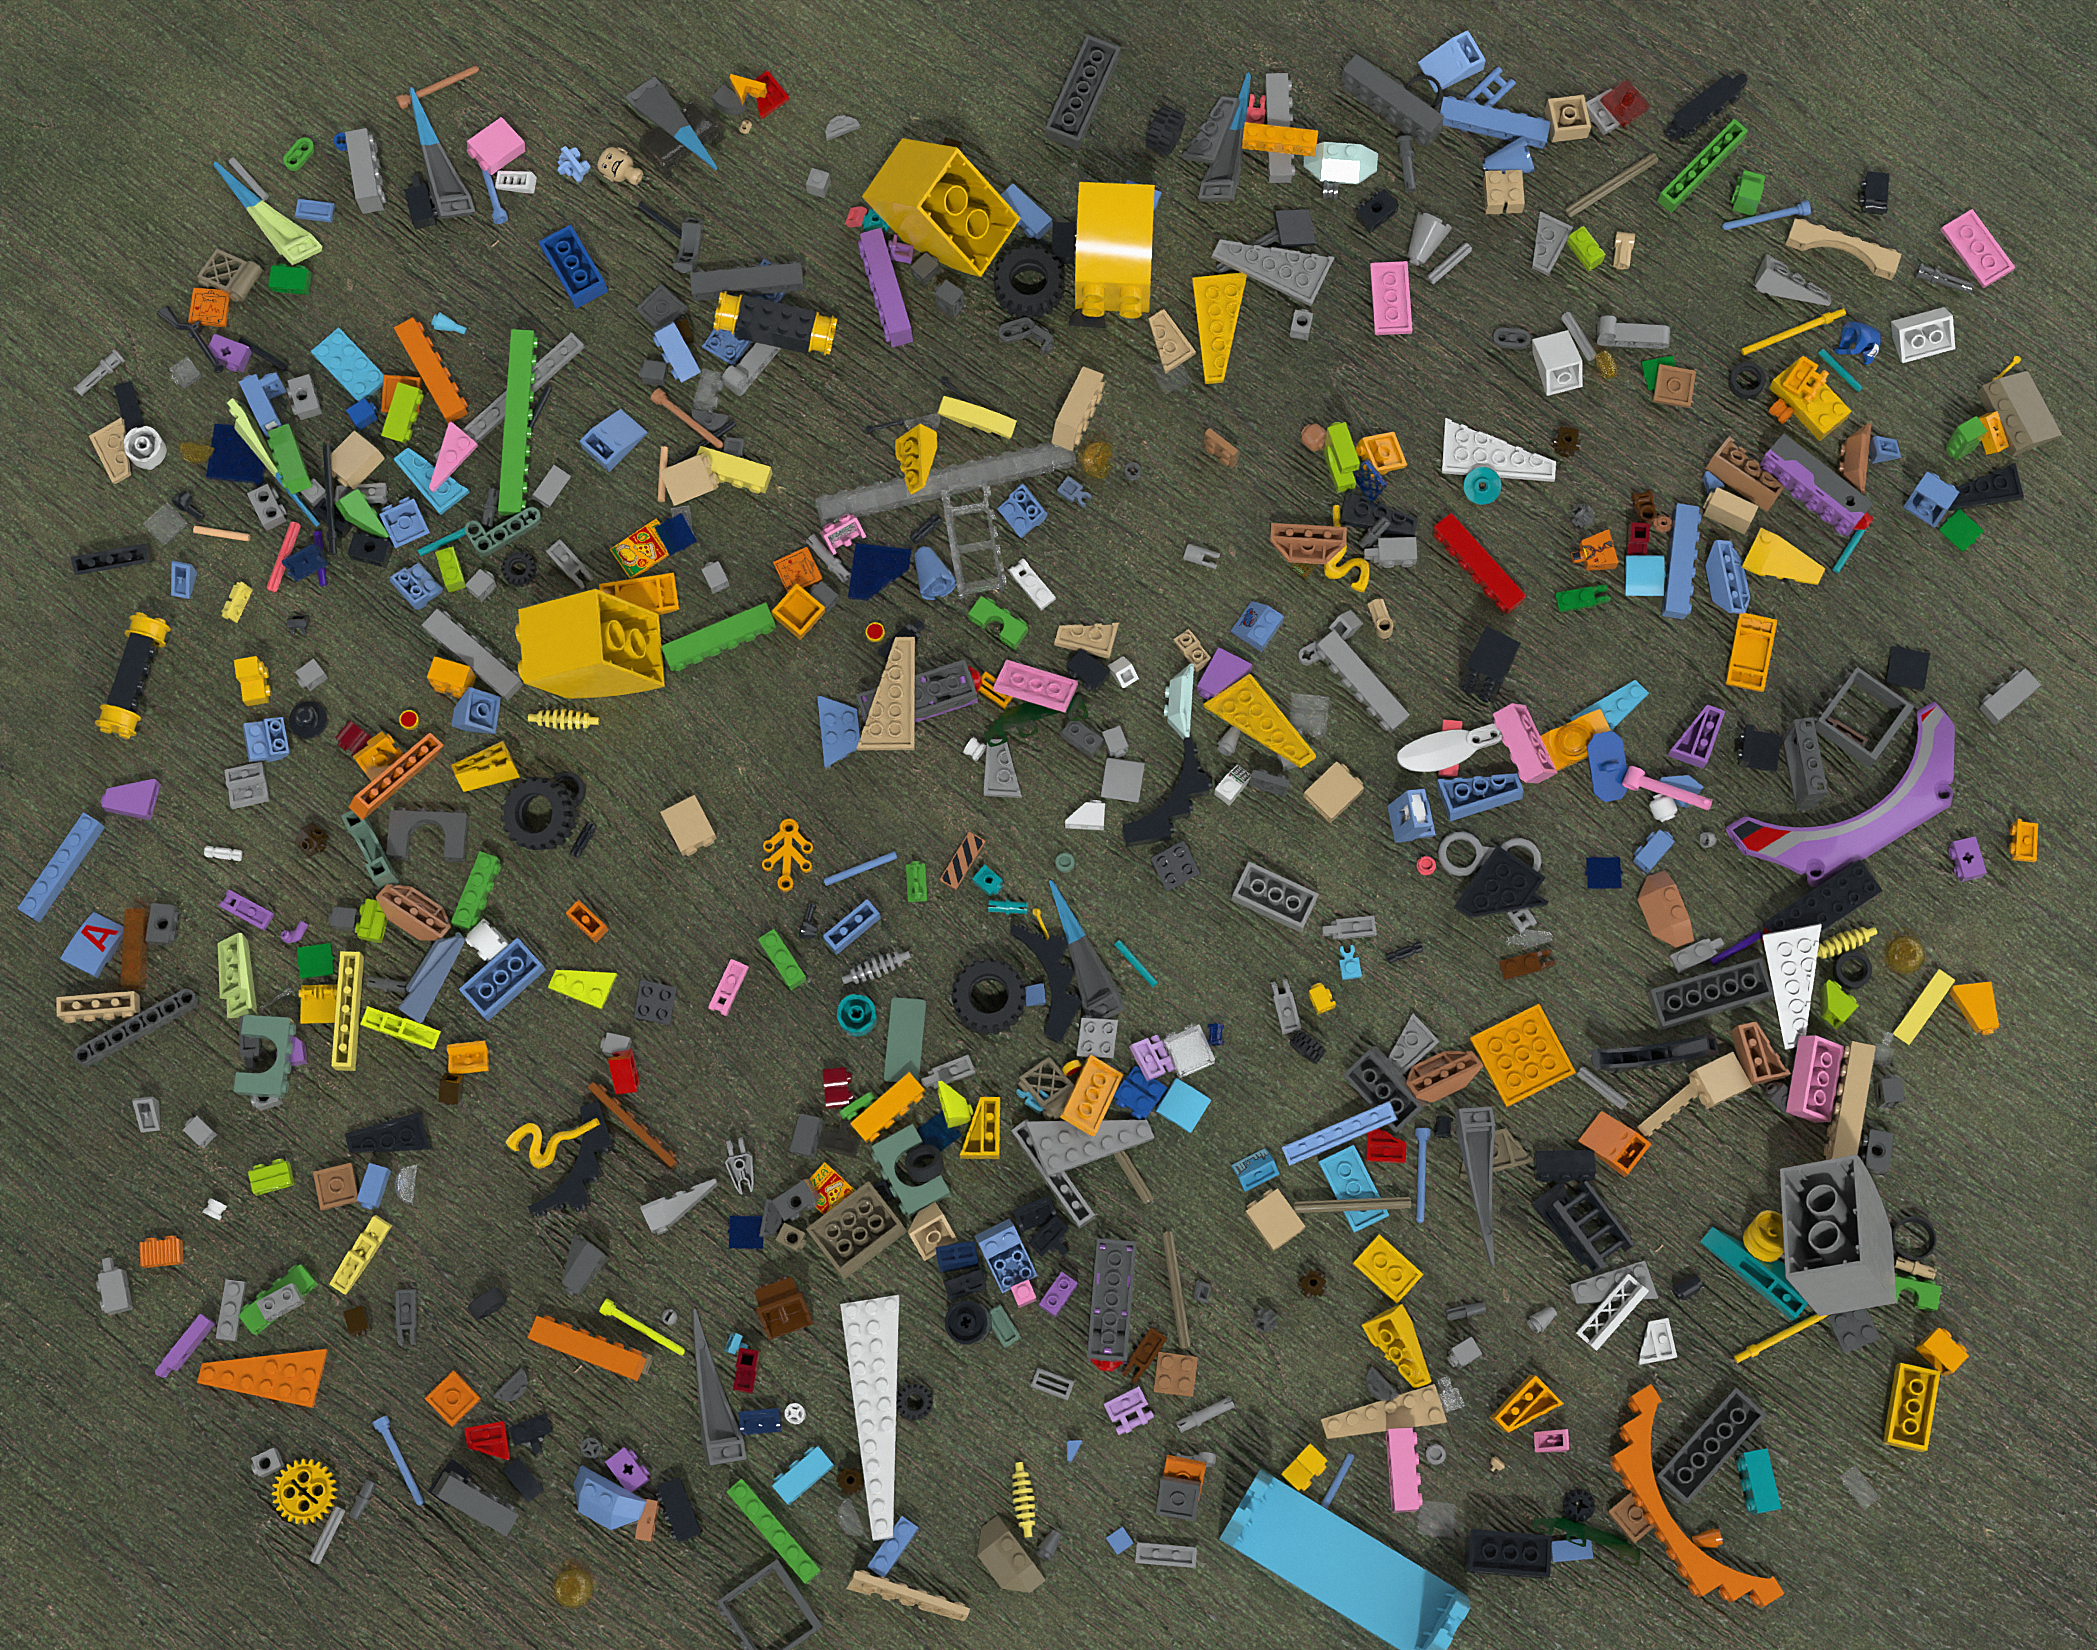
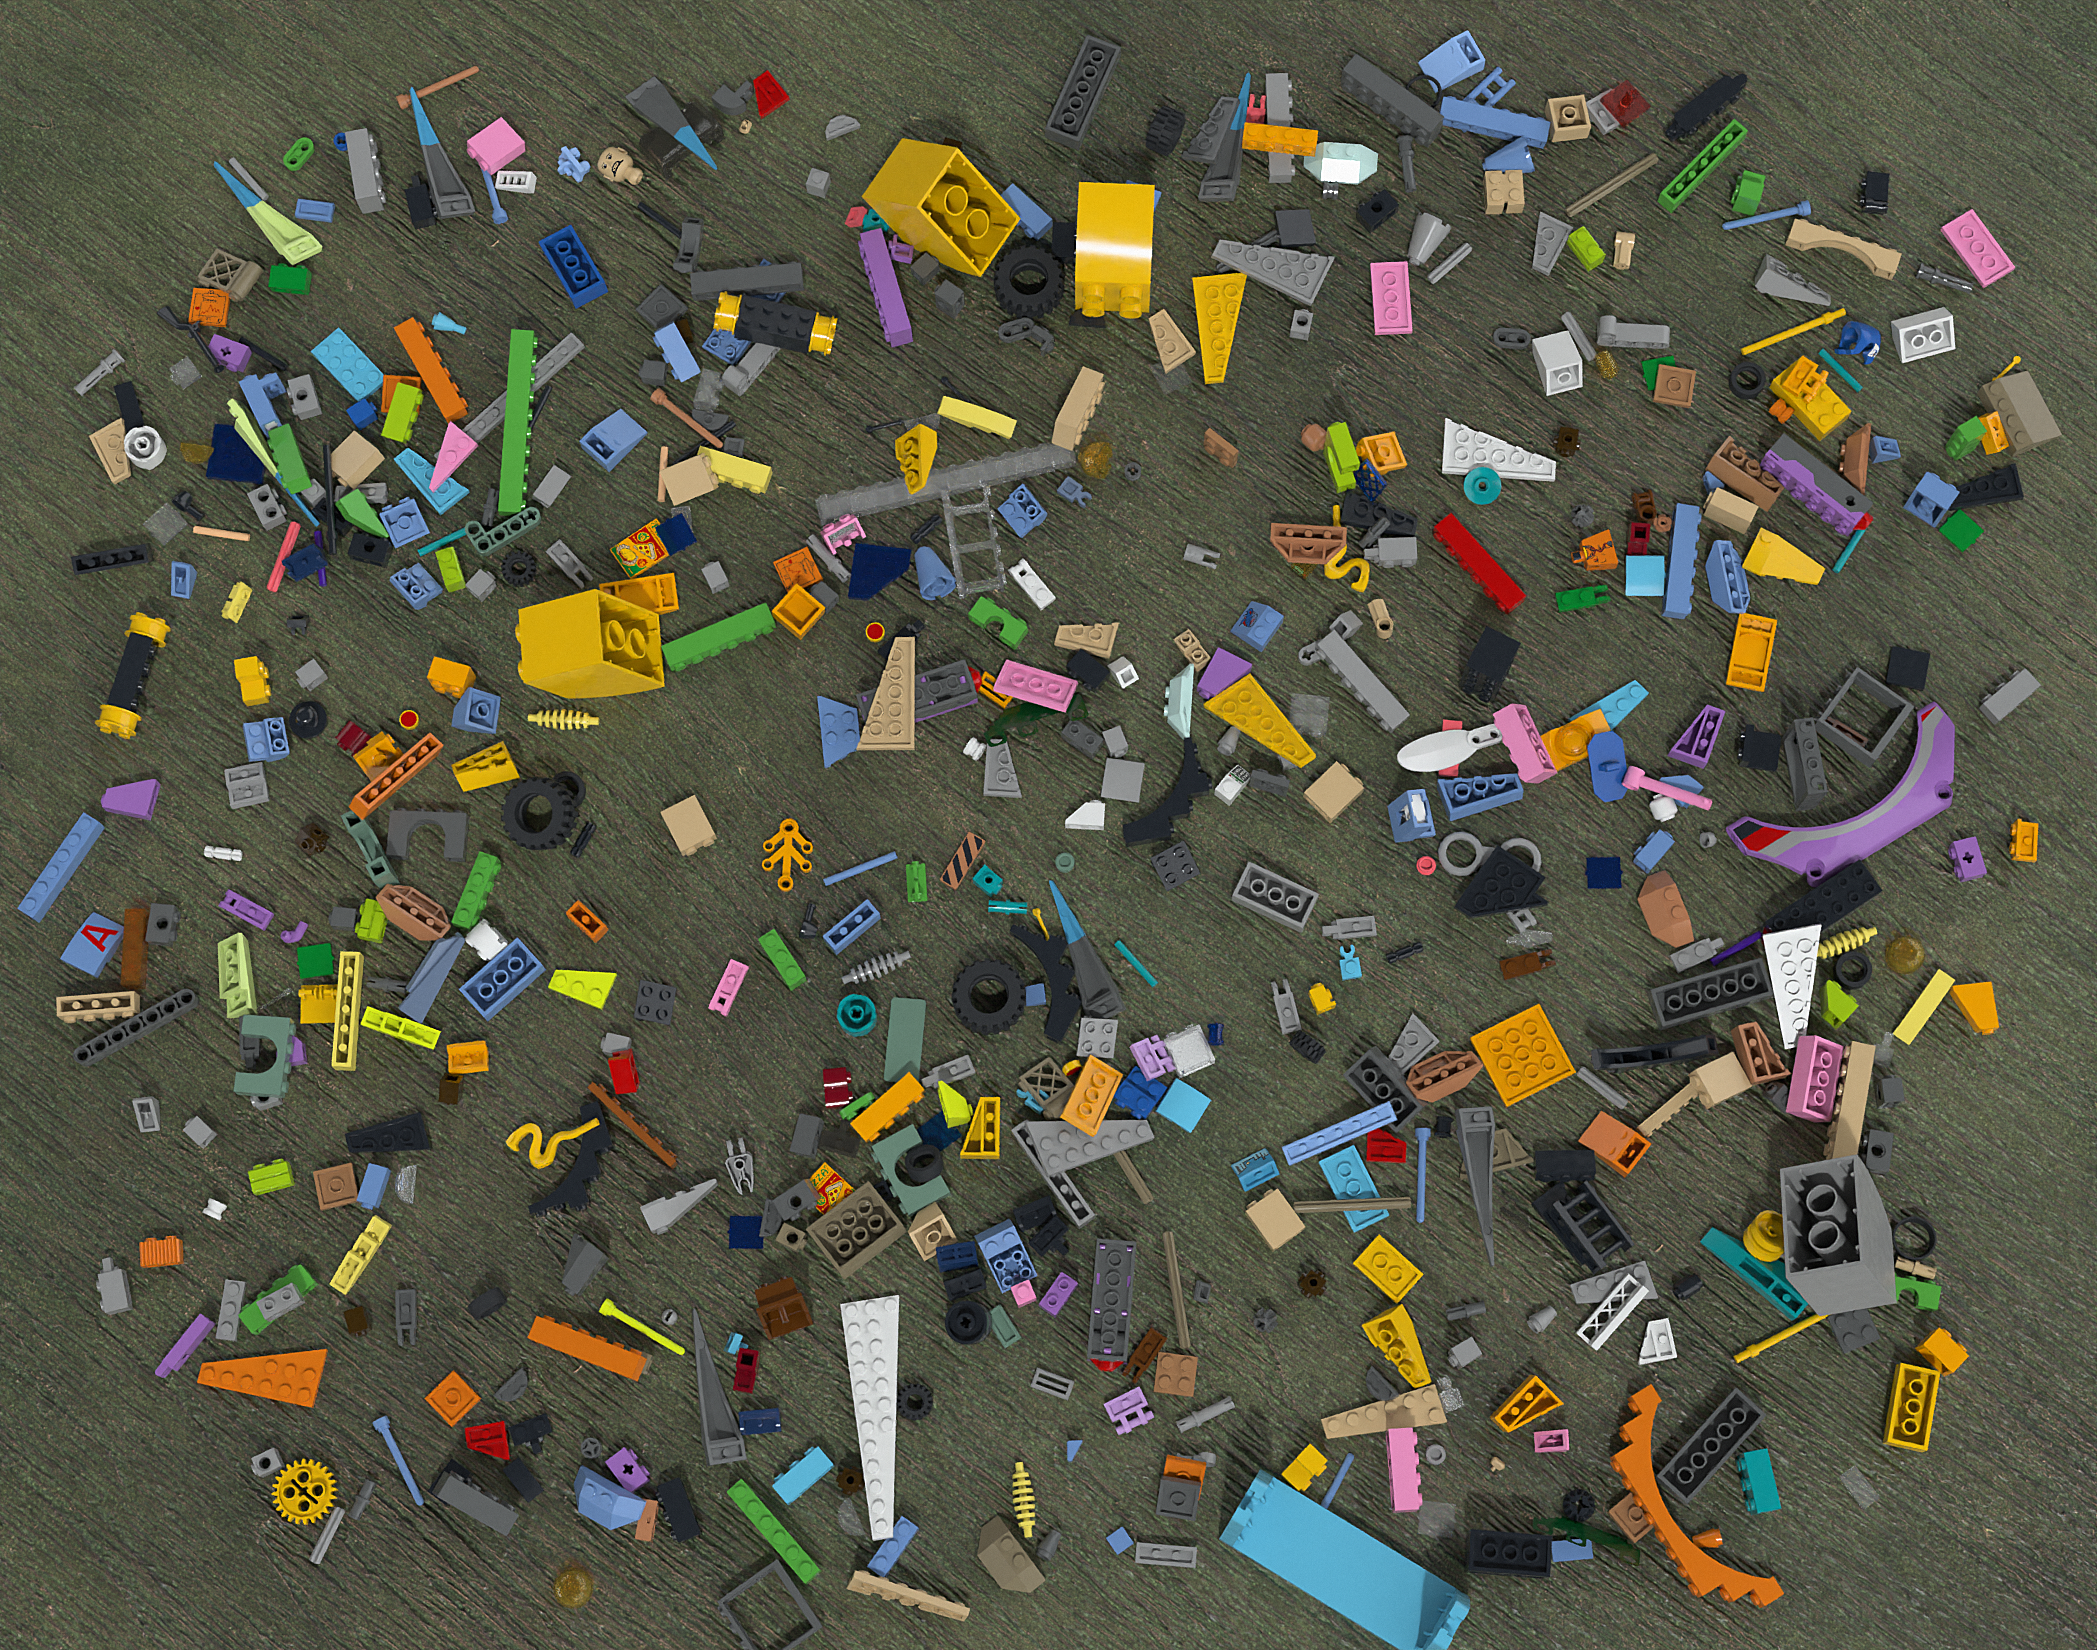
light grey brick [422,609,523,701] -> none
light orange slope [730,74,767,105] -> none
white wheel [785,1403,806,1424] -> none

